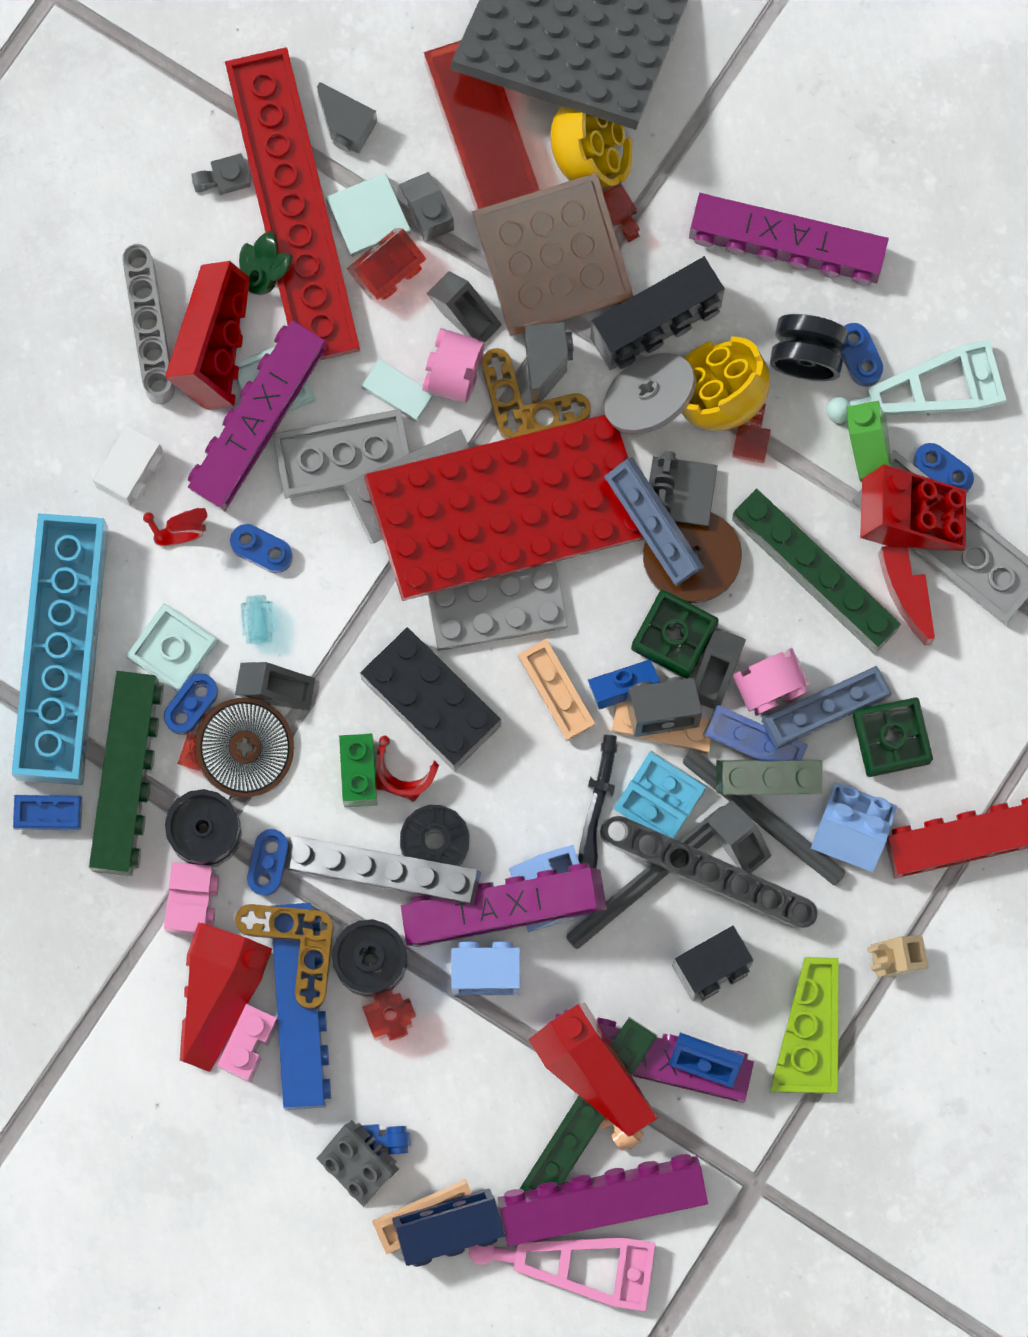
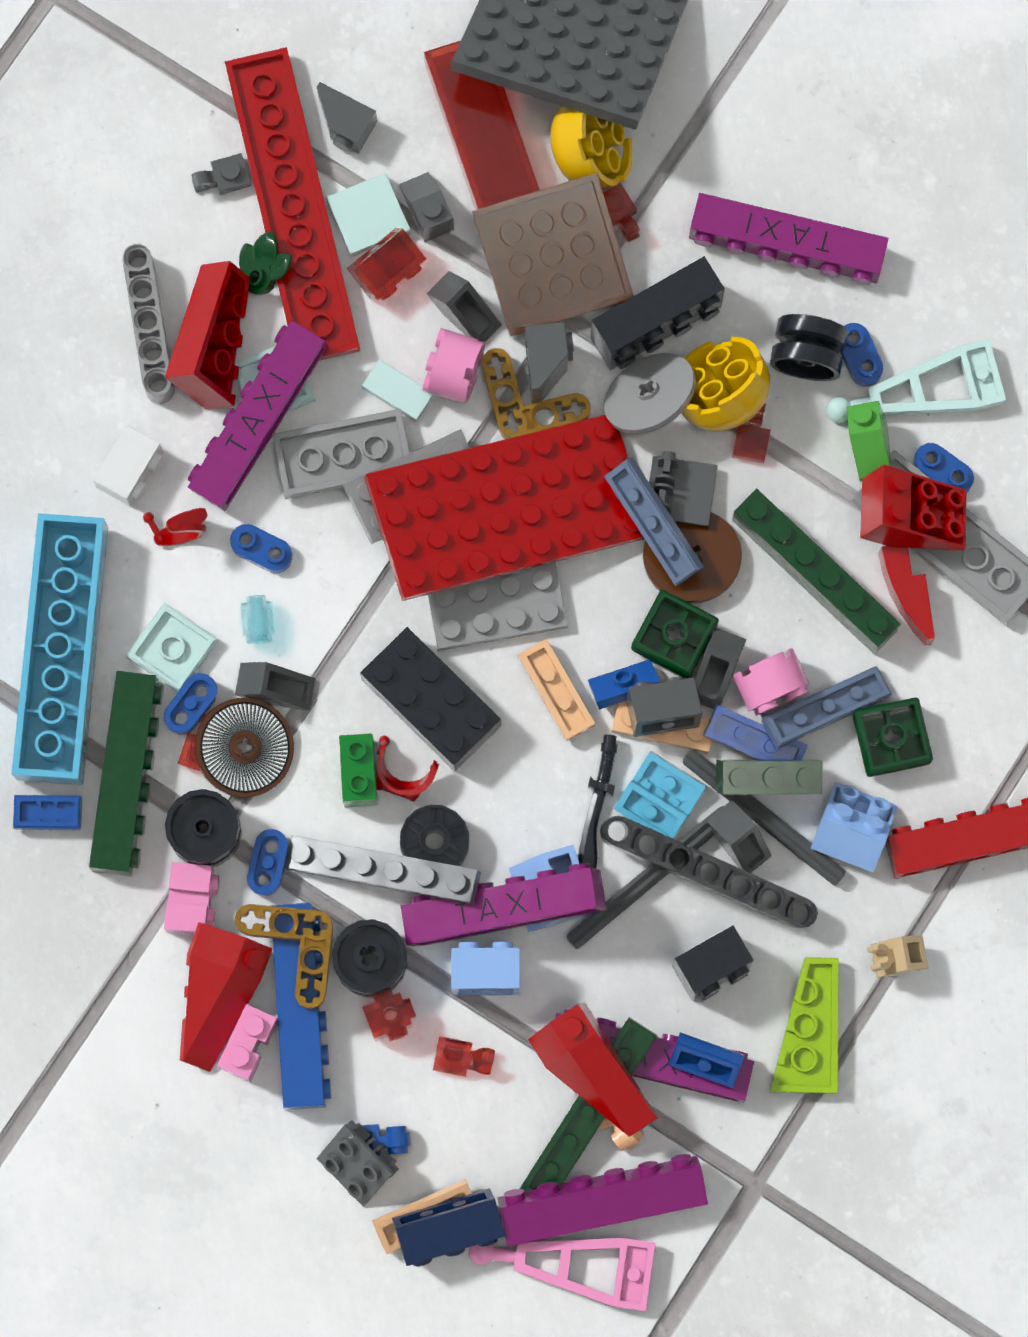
none -> clear red plate [433,1036,495,1077]

